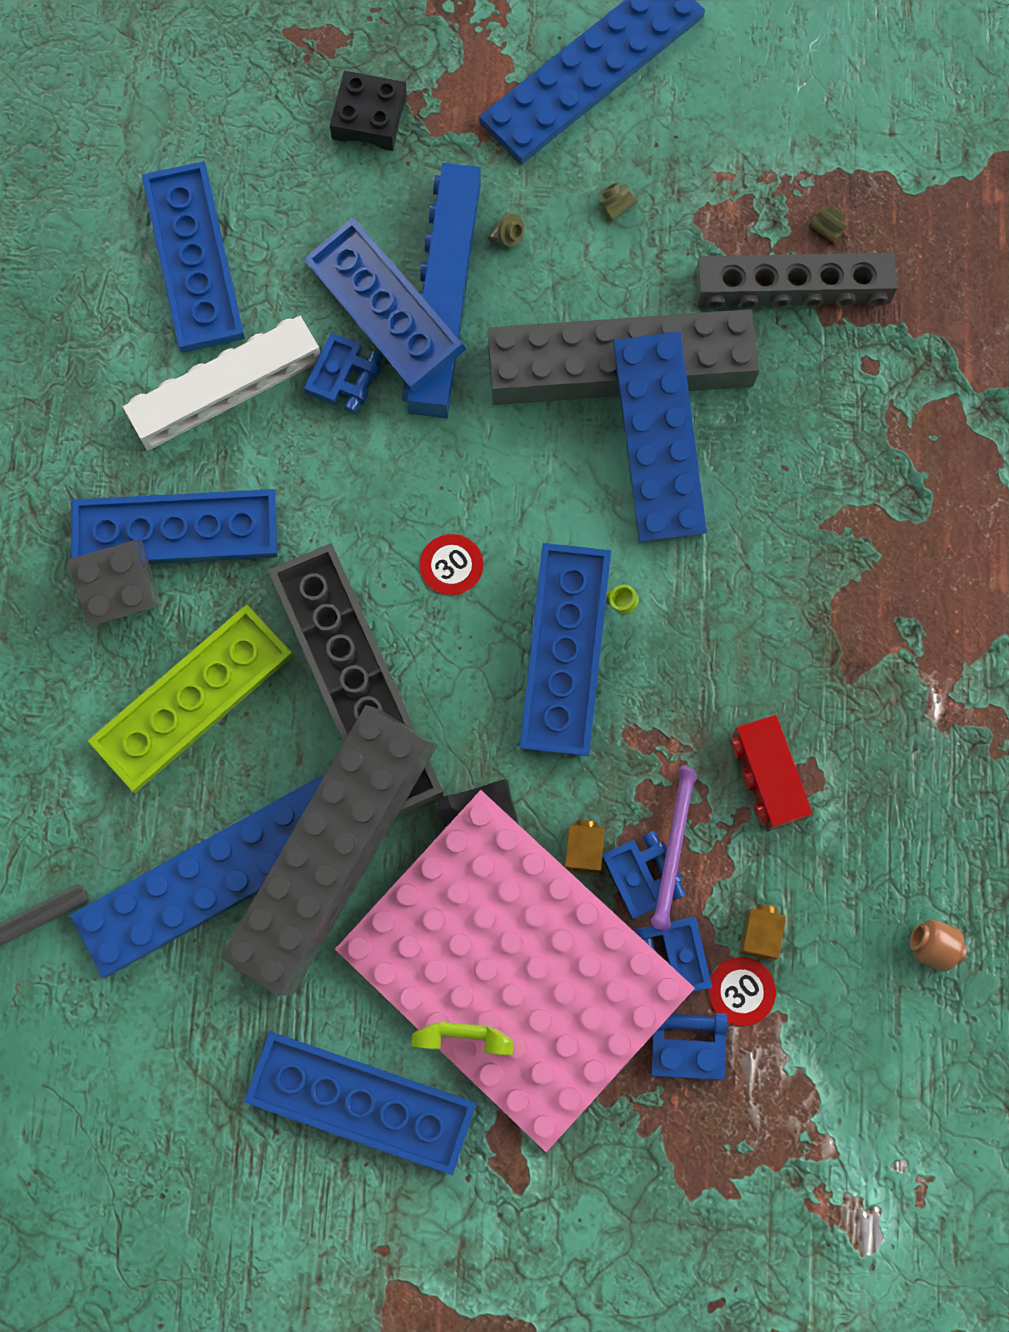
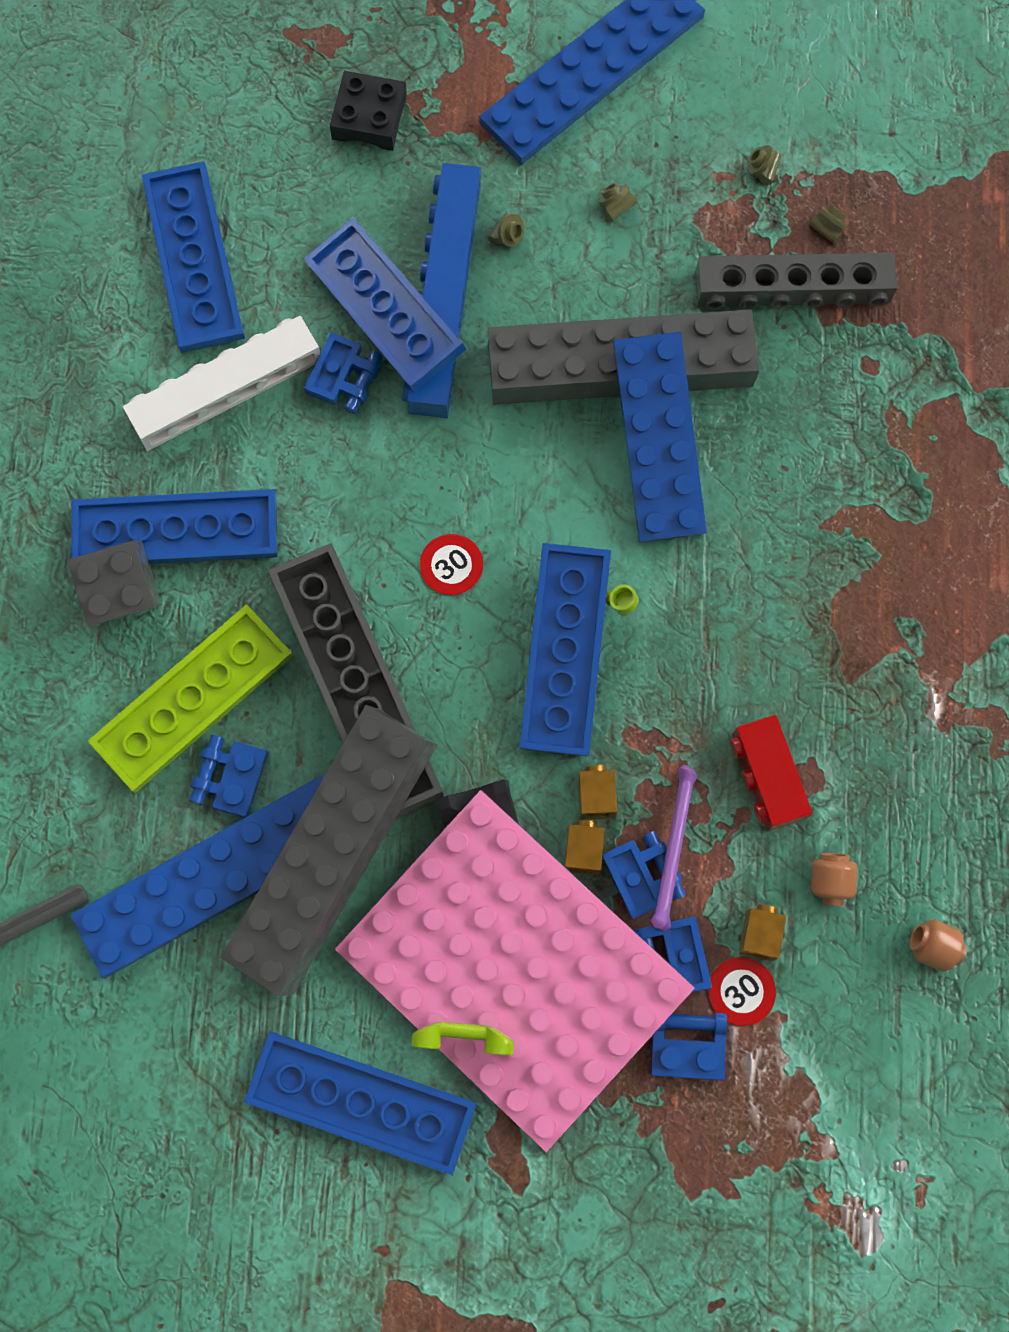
none -> blue plate [189,735,269,818]
none -> pearl gold brick [578,765,617,819]
none -> olive plate [748,145,781,185]
none -> nougat head [811,853,858,906]

